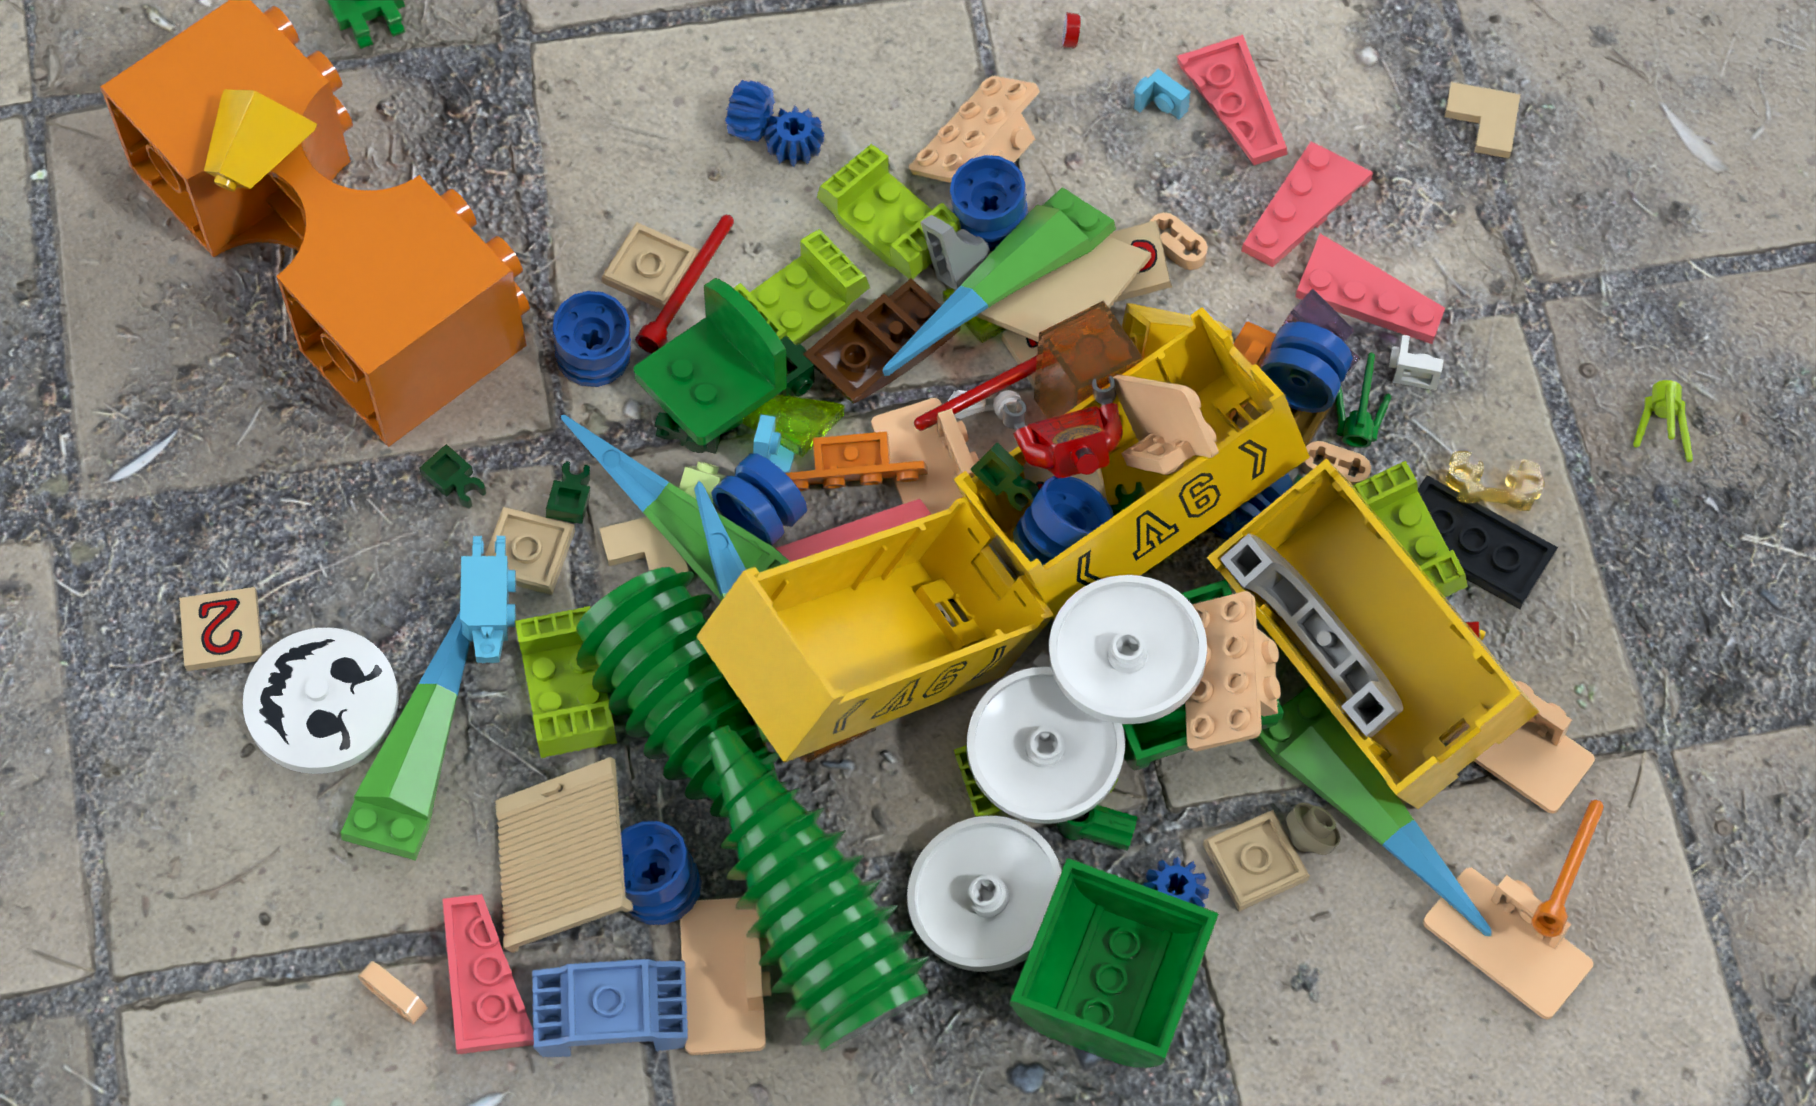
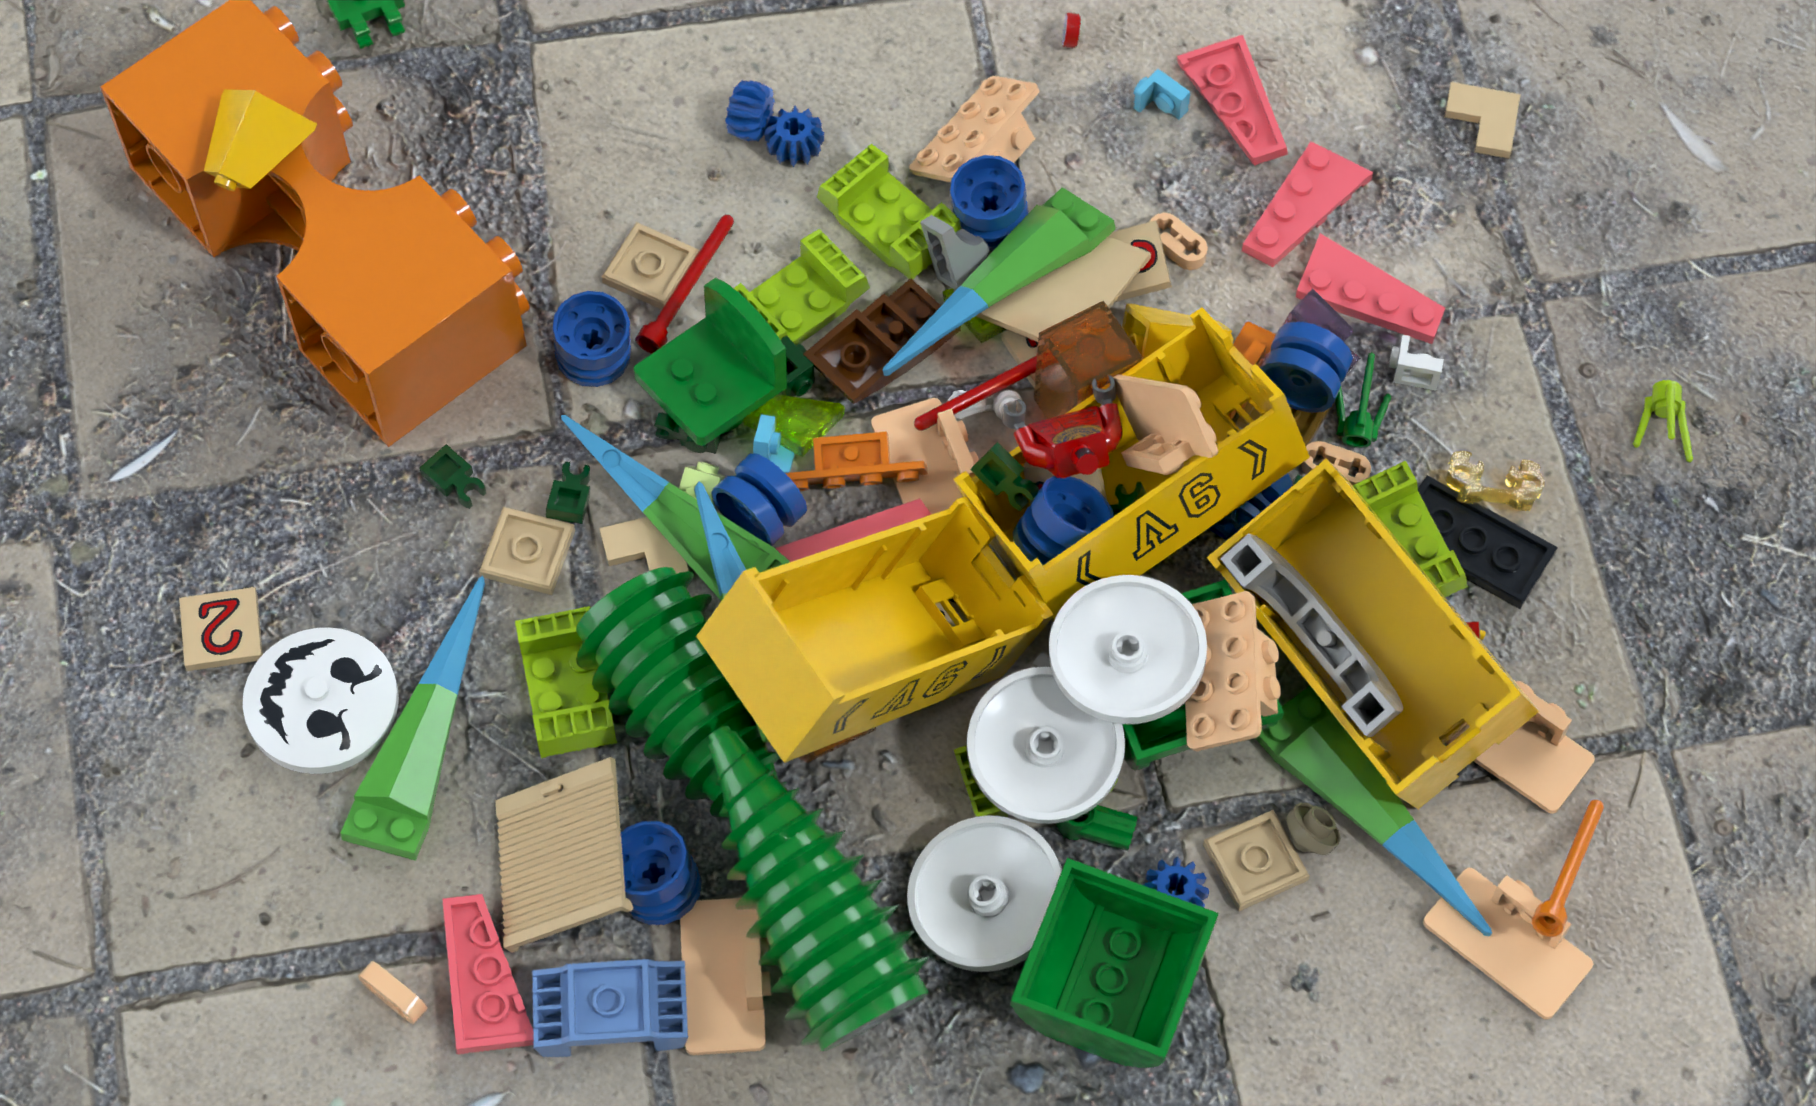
medium azure hinge [460,536,516,663] -> none

